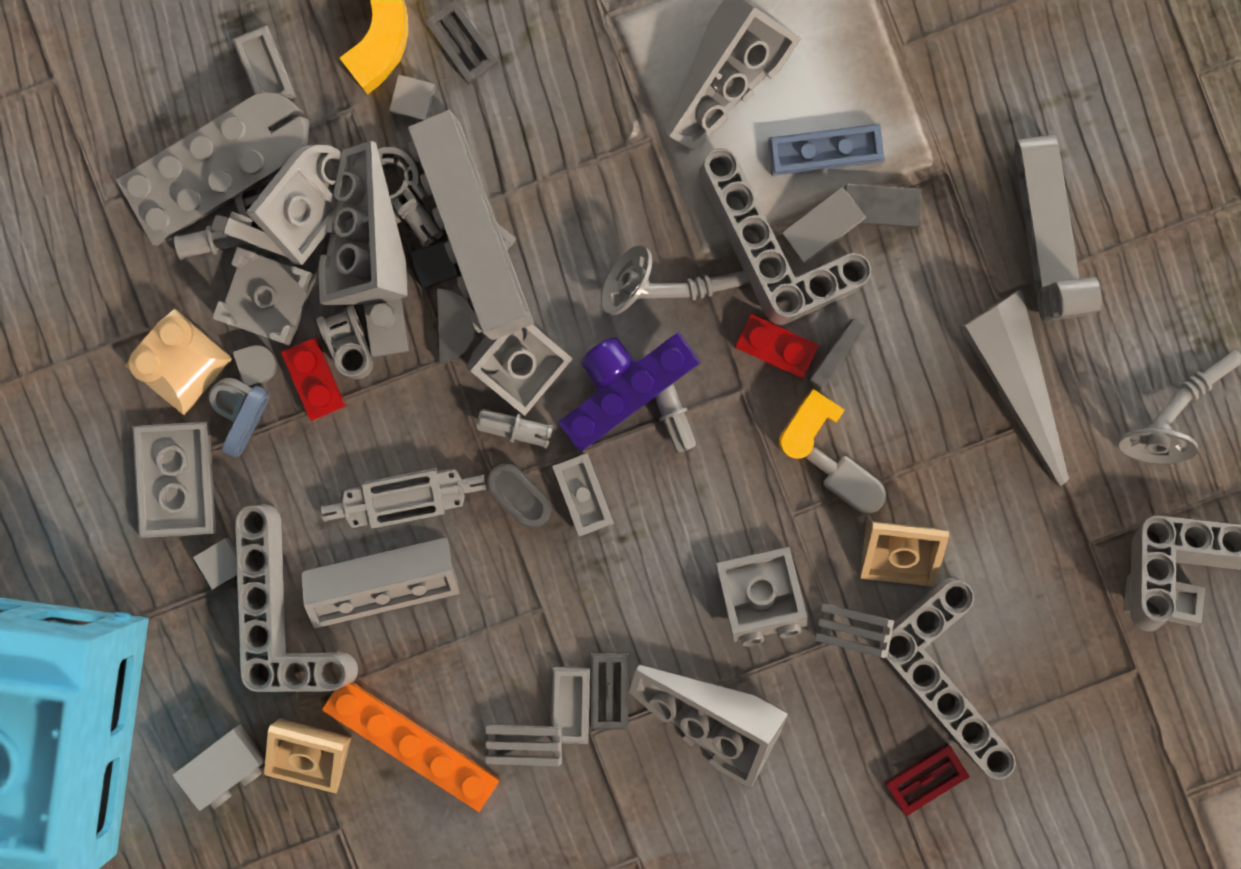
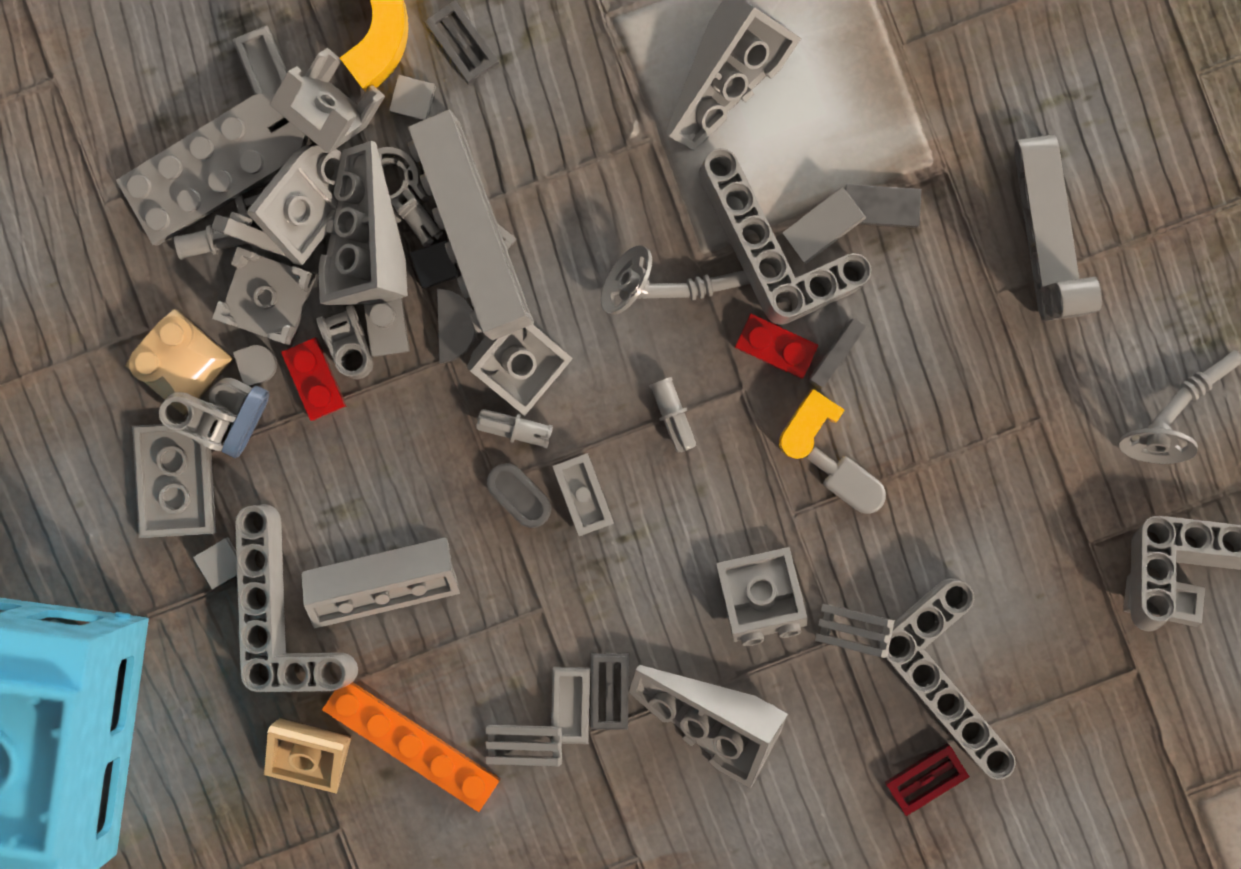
light grey brick [172,724,265,812] -> none
light grey piece [321,468,487,529] -> none
dark purple plate [558,332,701,452] -> none
sand blue tile [768,123,885,176] -> none
tan slope [860,521,949,587] -> none
light grey wedge [960,289,1069,486] -> none
none -> light grey piece [159,392,237,451]
none -> light grey panel [269,48,385,154]

